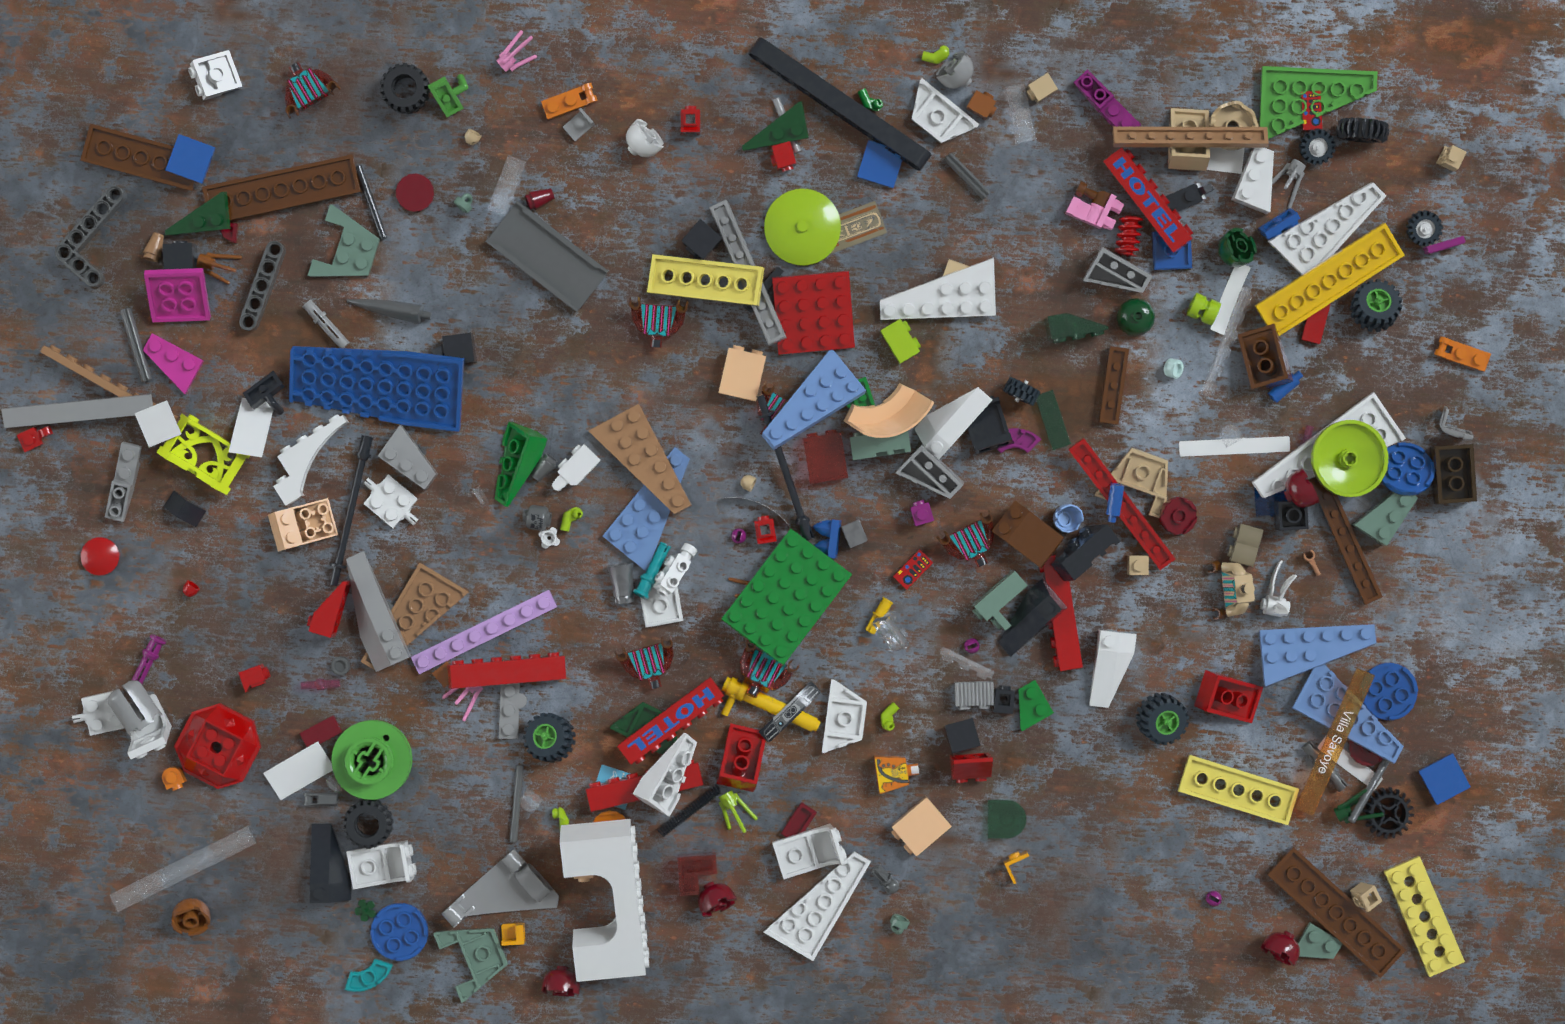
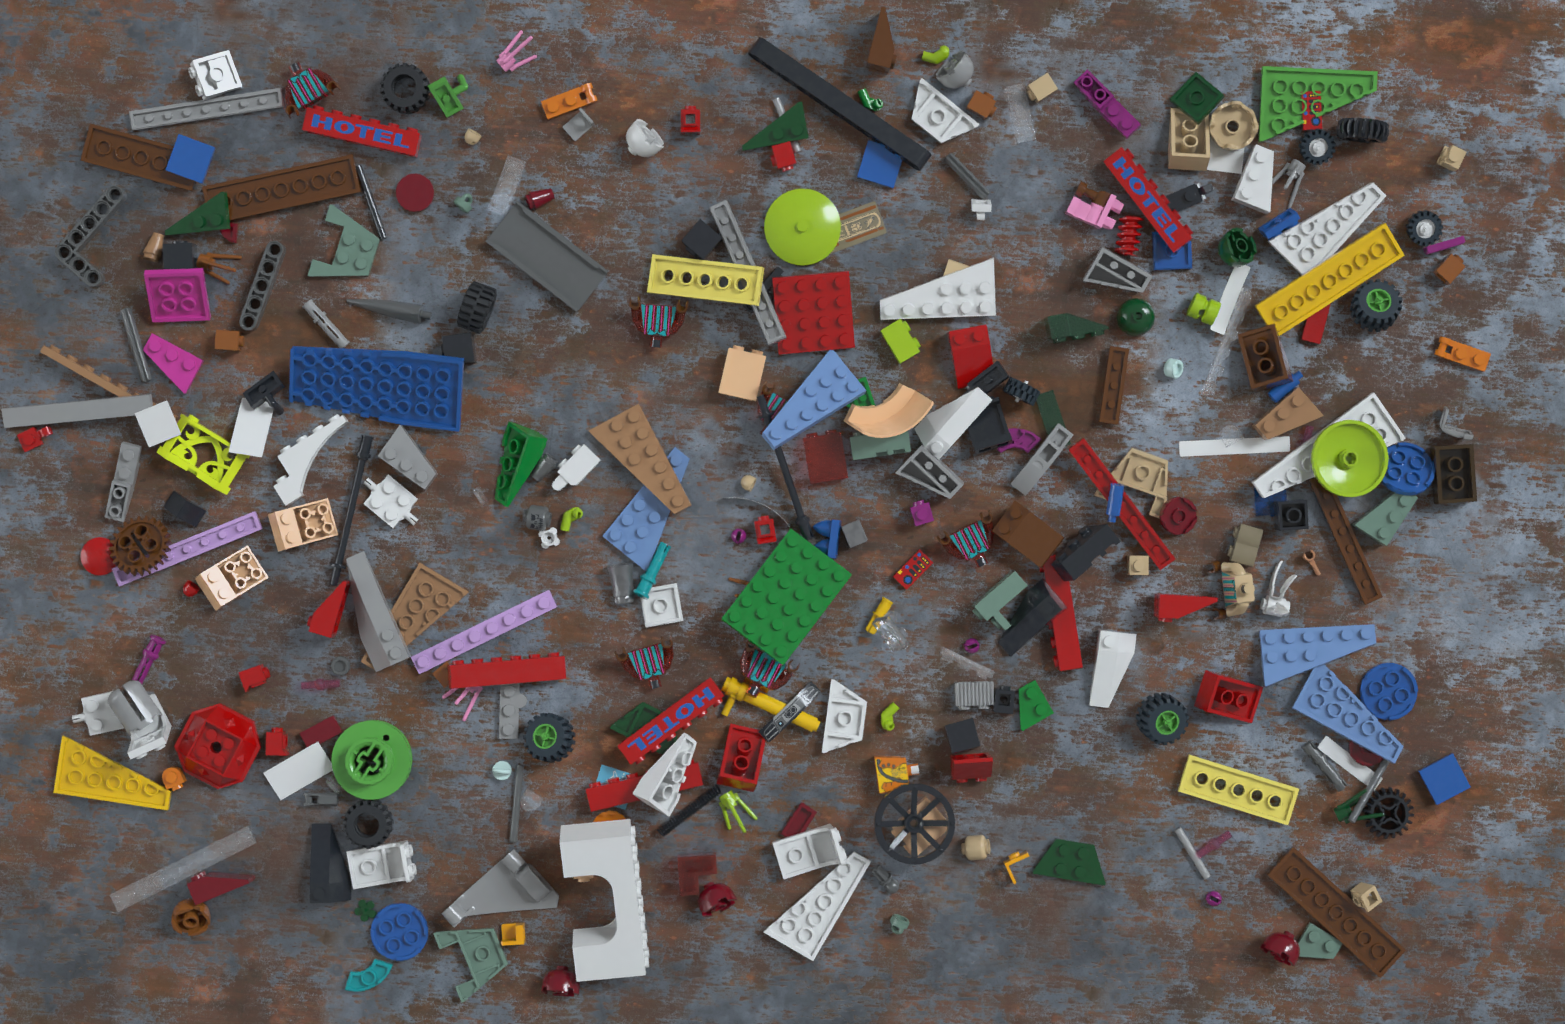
lime arm [552,807,569,829] -> none
white brick [653,543,697,597] -> none
clear green tile [988,799,1026,838] -> none
light blue hair [1053,504,1084,533] -> none
medium nougat plate [1112,127,1269,148] -> none
dark red cylinder [1284,468,1319,508] -> none
clear orange tile [1295,667,1375,815] -> none
light yellow plate [1384,856,1465,977] -> none
none -> yellow wing [53,735,172,810]
none -> reddish brown gear [109,515,172,576]
none -> lavender plate [112,511,263,587]
none -> light grey tile [129,88,285,131]
none -> dark red slope [187,871,255,905]
none -> light nougat slope [195,545,269,611]
none -> dark orange brick [215,330,245,351]
none -> red window [266,727,290,756]
none -> red brick [302,105,422,158]
none -> black tyre [457,281,497,334]
none -> light aqua tile [492,761,512,780]
none -> reddish brown slope [866,6,897,73]
none -> black wheel [874,783,955,865]
none -> red slope [947,324,993,389]
none -> black hinge [961,361,1010,396]
none -> tan head [961,835,991,861]
none -> white tile [971,199,992,220]
none -> light grey slope [1011,423,1073,496]
none -> dark green wing [1032,838,1106,886]
none -> red slope [1154,593,1218,622]
none -> dark green tile [1170,72,1225,125]
none -> light grey bar [1174,827,1211,880]
none -> clear pink bar [1197,831,1232,858]
none -> medium nougat wedge [1252,387,1324,440]
none -> dark orange brick [1432,254,1466,285]

